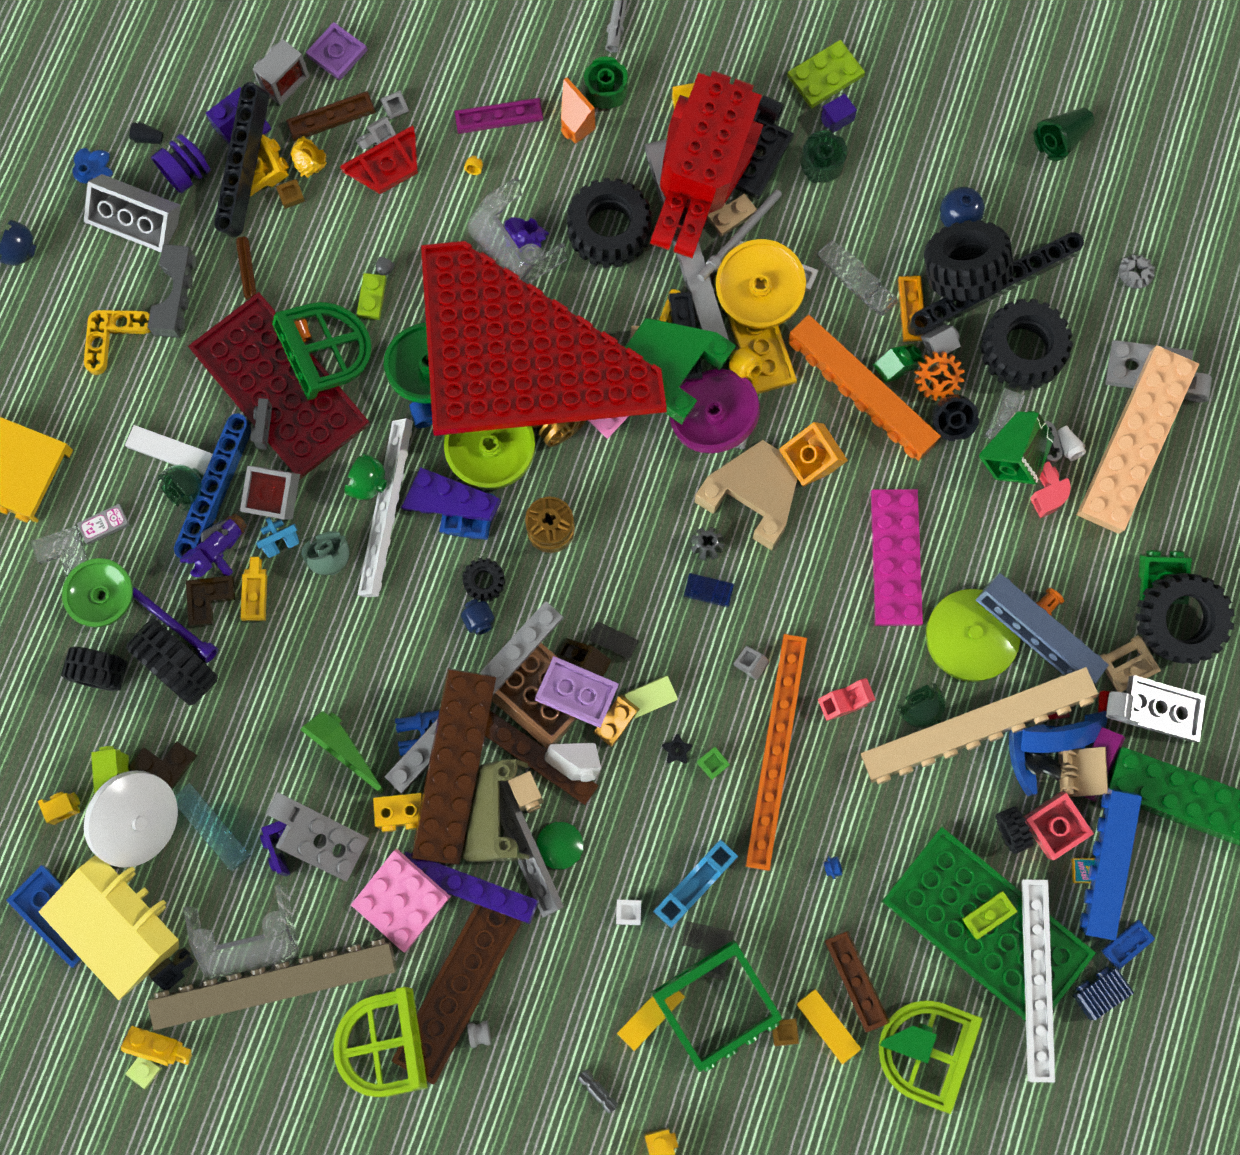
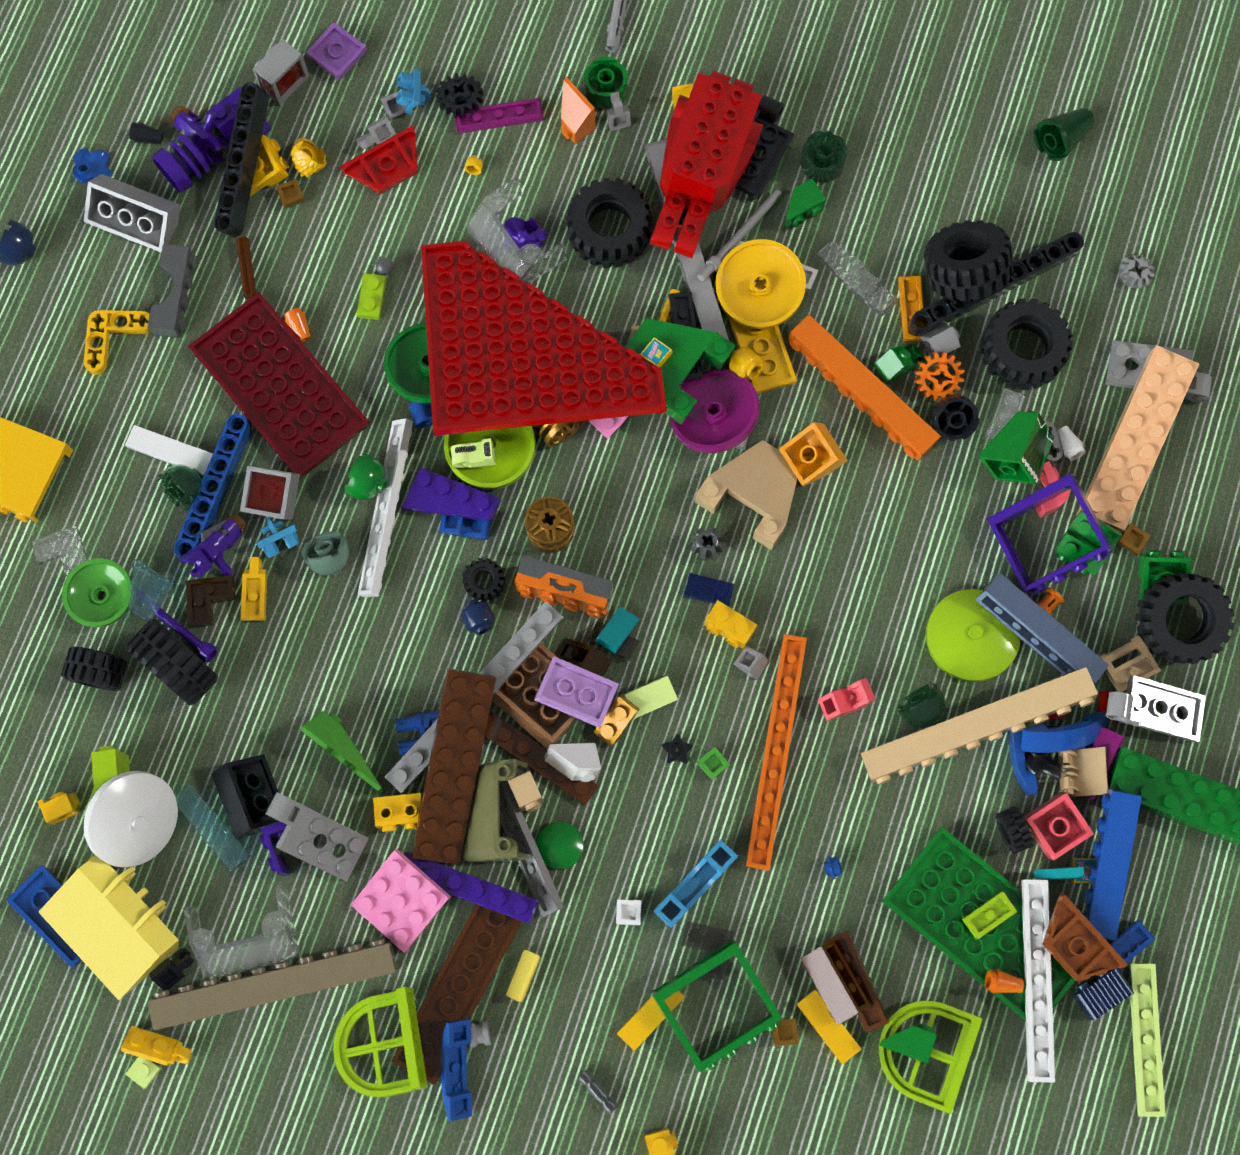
tile [77,504,130,545] -> none
dark brown plate [129,741,198,790] -> none
dark grey plate [251,398,272,450] -> none
green window [272,302,371,400] -> none
reddish brown tile [286,91,376,142] -> none
tan plate [707,194,757,237] -> none
lime plate [787,40,865,109] -> none
dark purple brick [821,93,857,133] -> none
dark pink plate [871,489,923,626] -> none
dark blue cylinder [940,187,985,227] -> none
none -> clear light blue wing [129,559,174,622]
none -> dark purple piece [171,106,229,165]
none -> black slope [211,754,279,840]
none -> dark azure hips [396,69,432,115]
none -> black gear [436,73,484,118]
none -> blue slope [440,1018,472,1122]
none -> yellowish green leg [451,438,496,468]
none -> light yellow slope [506,950,541,1002]
none -> piece [514,555,614,619]
none -> teal tile [595,607,639,654]
none -> light grey plate [606,92,631,132]
none -> tile [640,337,673,368]
none -> yellow brick [704,600,757,649]
none -> green slope [785,179,826,229]
none -> brick [801,940,871,1025]
none -> orange cone [985,969,1024,993]
none -> dark purple window [987,474,1114,595]
none -> teal tile [1034,867,1085,880]
none -> dark orange wing [1042,893,1128,982]
none -> green plate [1055,509,1122,576]
none -> pearl gold plate [1117,523,1151,556]
none -> yellowish green plate [1128,964,1166,1117]

